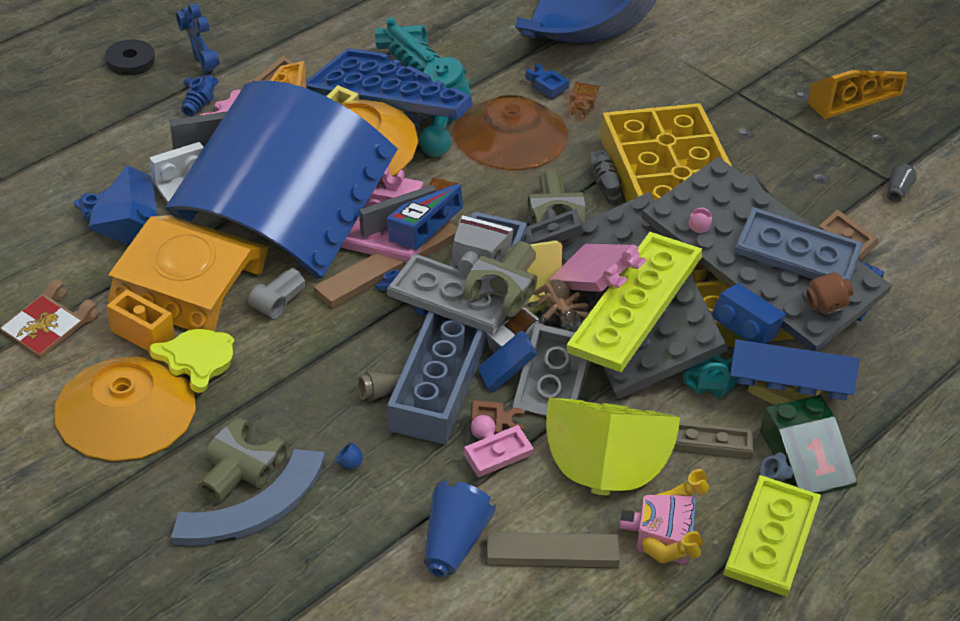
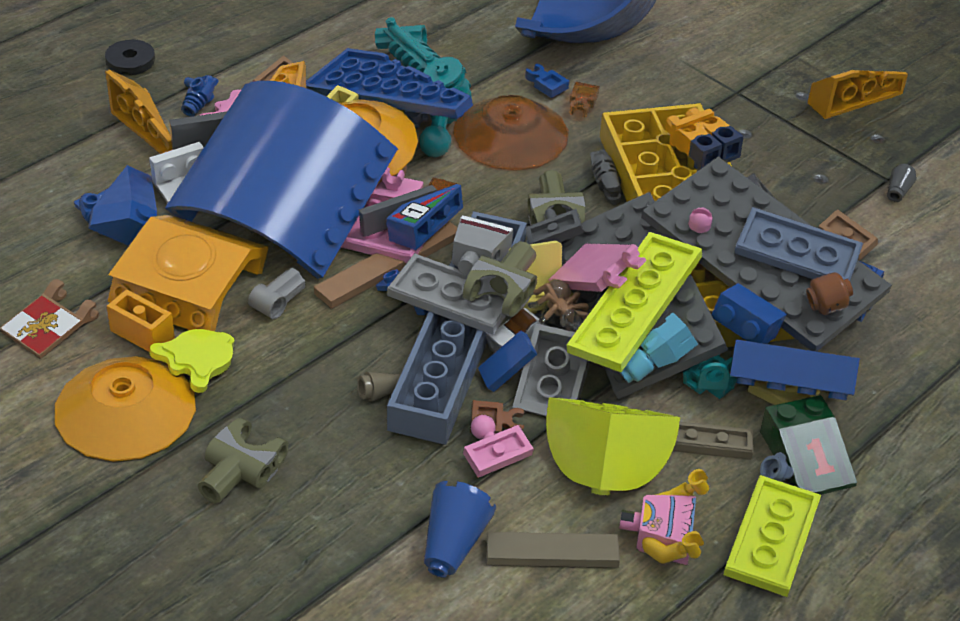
sand blue tile [171,449,325,546] -> none
blue plant [176,3,220,74] -> none
blue hinge [335,442,363,470] -> none
none -> light orange wedge [105,70,172,154]
none -> medium azure piece [620,313,698,383]
none -> hips [665,107,744,171]

